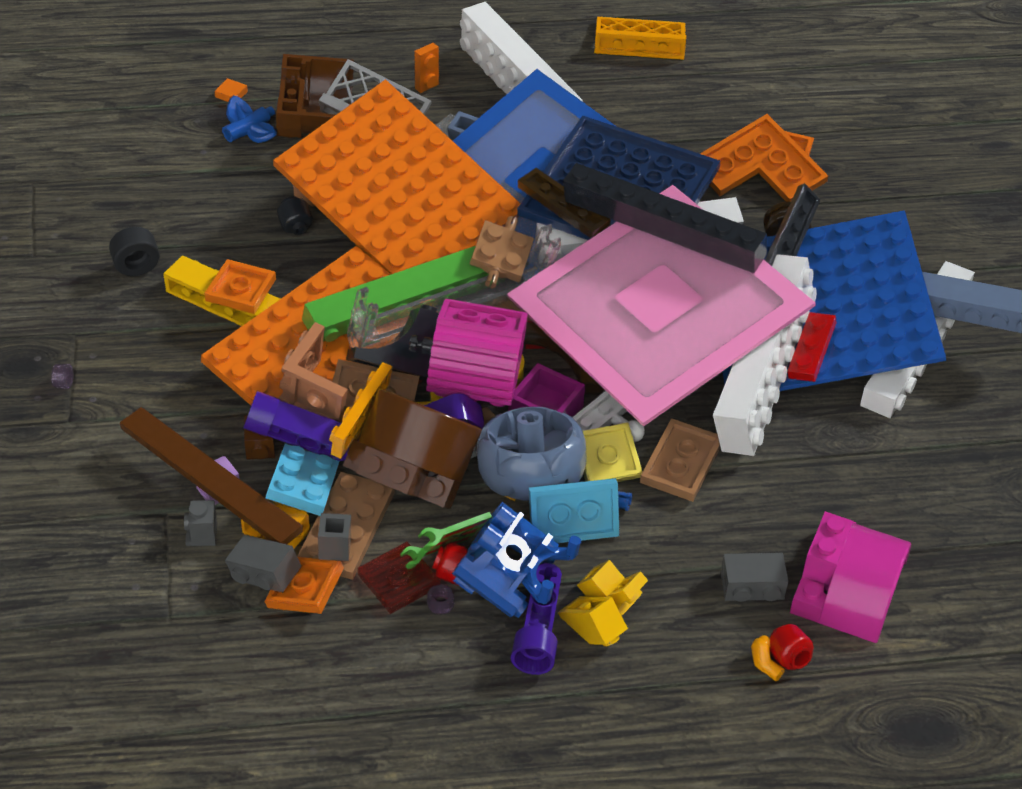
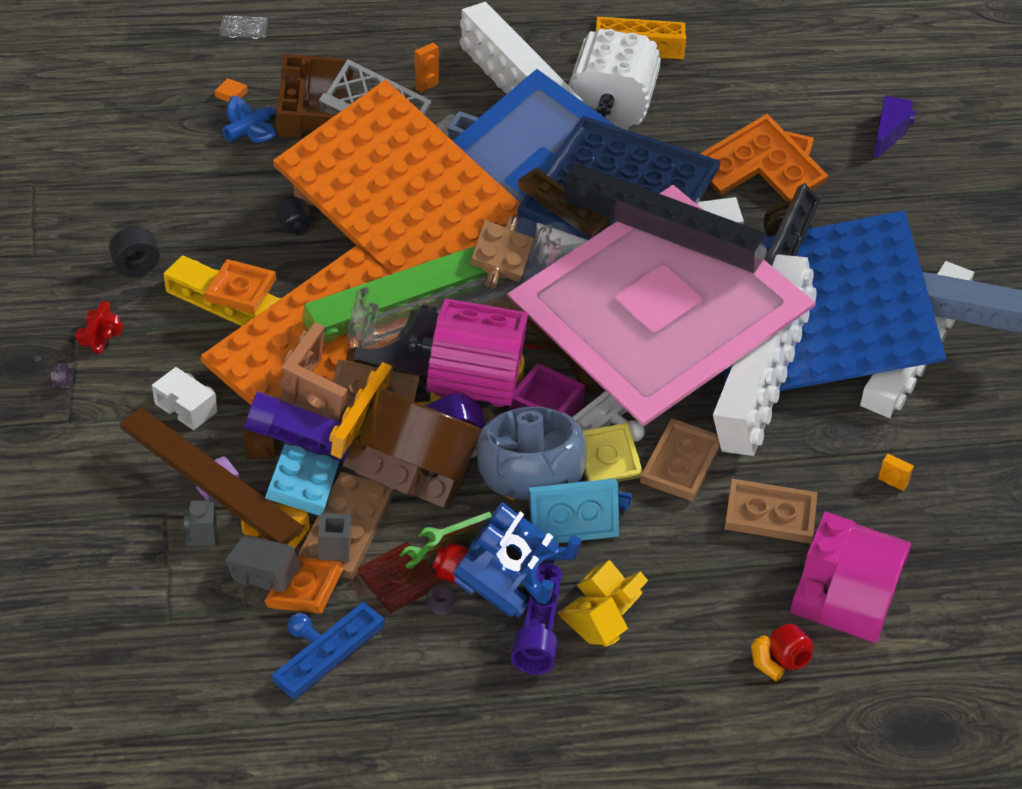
dark grey brick [721,553,788,602] -> none
red plate [787,312,837,382] -> none
none -> red hips [75,301,124,354]
none -> white brick [152,367,218,431]
none -> clear plate [220,15,268,39]
none -> blue plate [272,602,385,700]
none -> white piece [568,29,661,131]
none -> medium nougat plate [724,479,818,544]
none -> dark purple slope [873,96,916,158]
none -> light orange plate [878,454,914,491]

